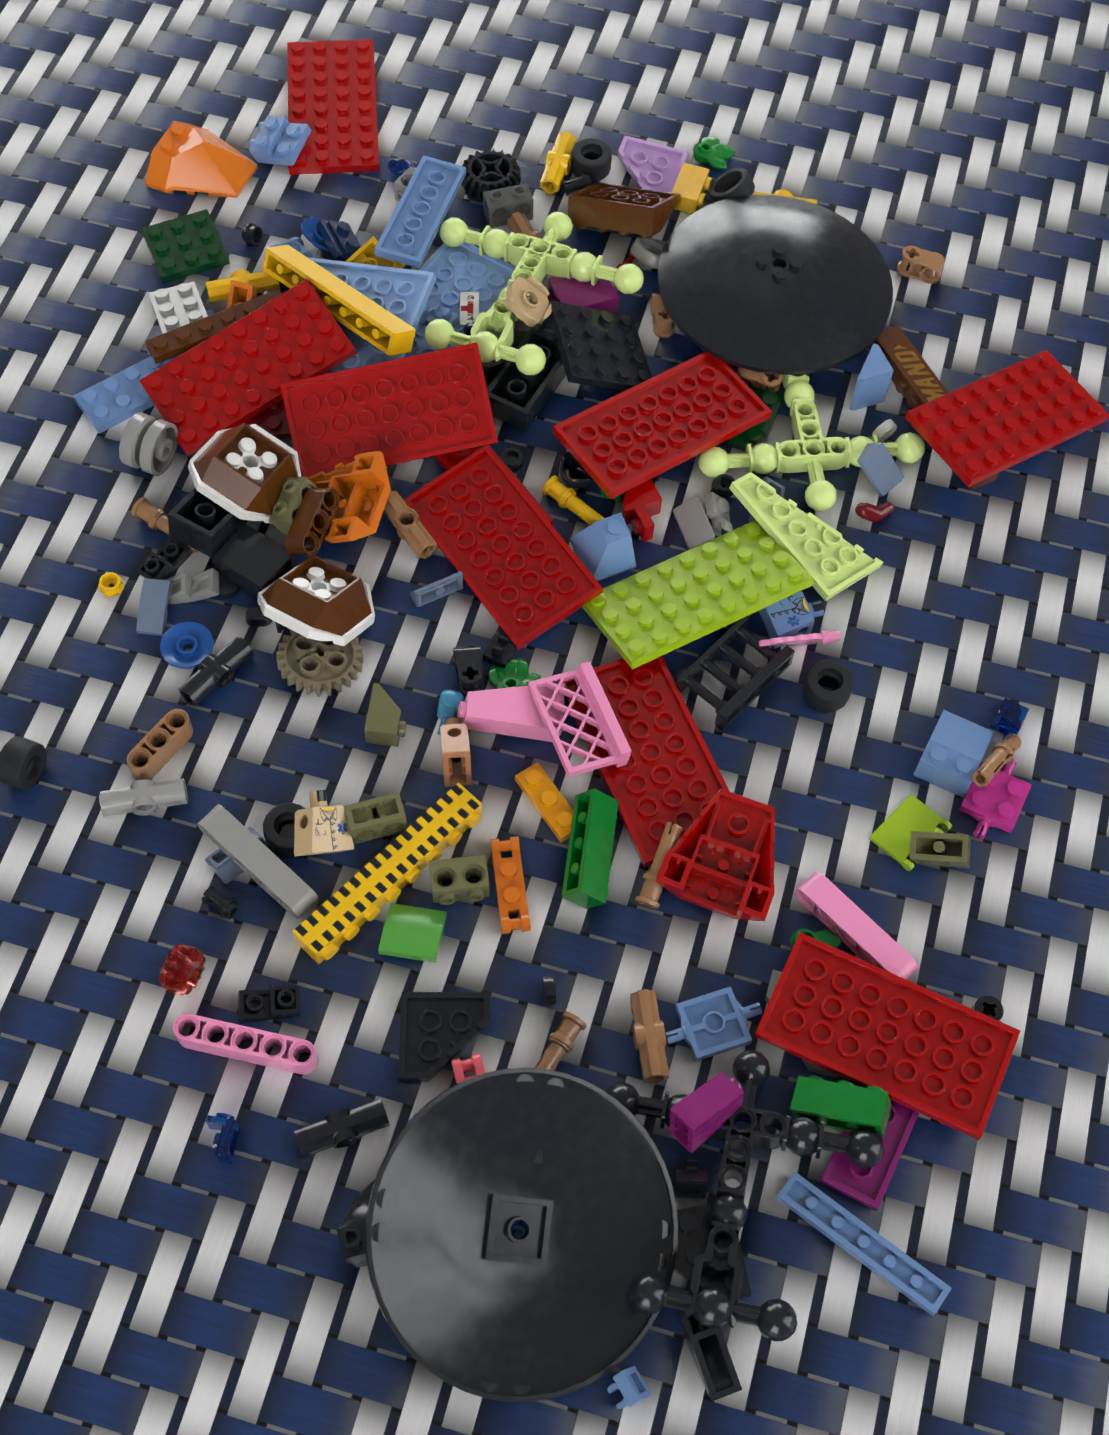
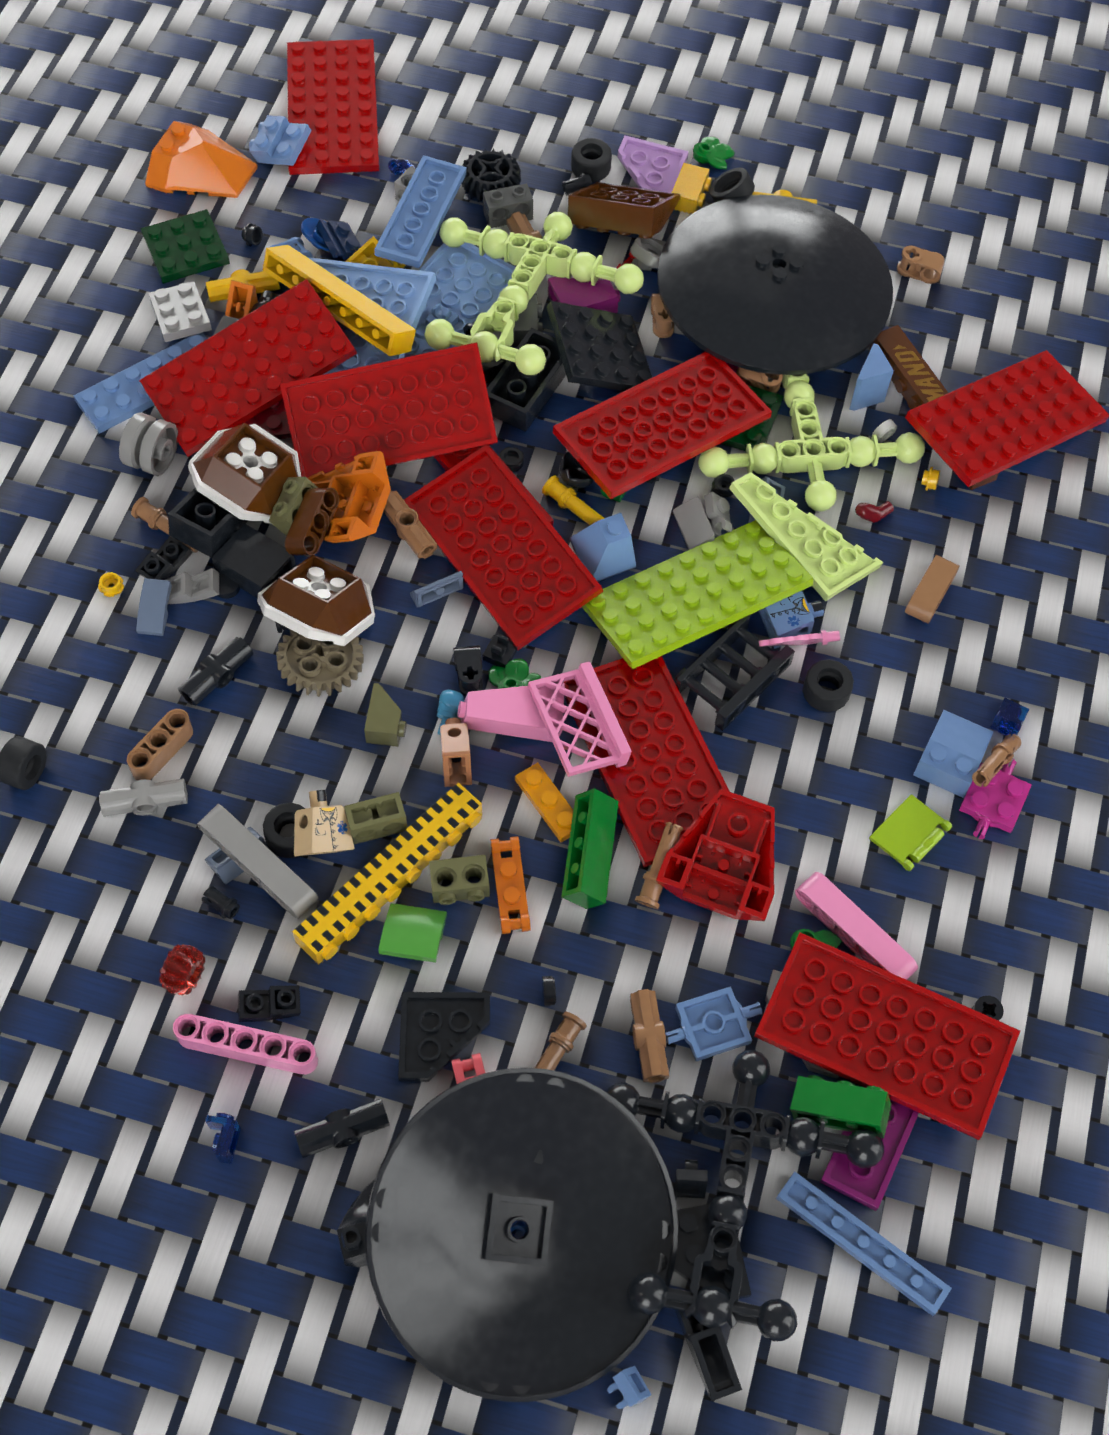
reddish brown plate [145,289,282,364] -> none
blue dish [160,622,214,669] -> none
black tile [246,607,272,627] -> none
white sticker [460,292,479,325] -> none
tan plate [505,276,552,327] -> none
yellow piece [540,131,576,195] -> none
red brick [622,480,662,542] -> none
magenta slope [669,1072,744,1154] -> none
sand blue slope [857,442,904,497] -> none
olive slope [909,831,971,868] -> none
none -> medium nougat beam [905,555,960,624]
none -> yellow plate [921,467,940,491]

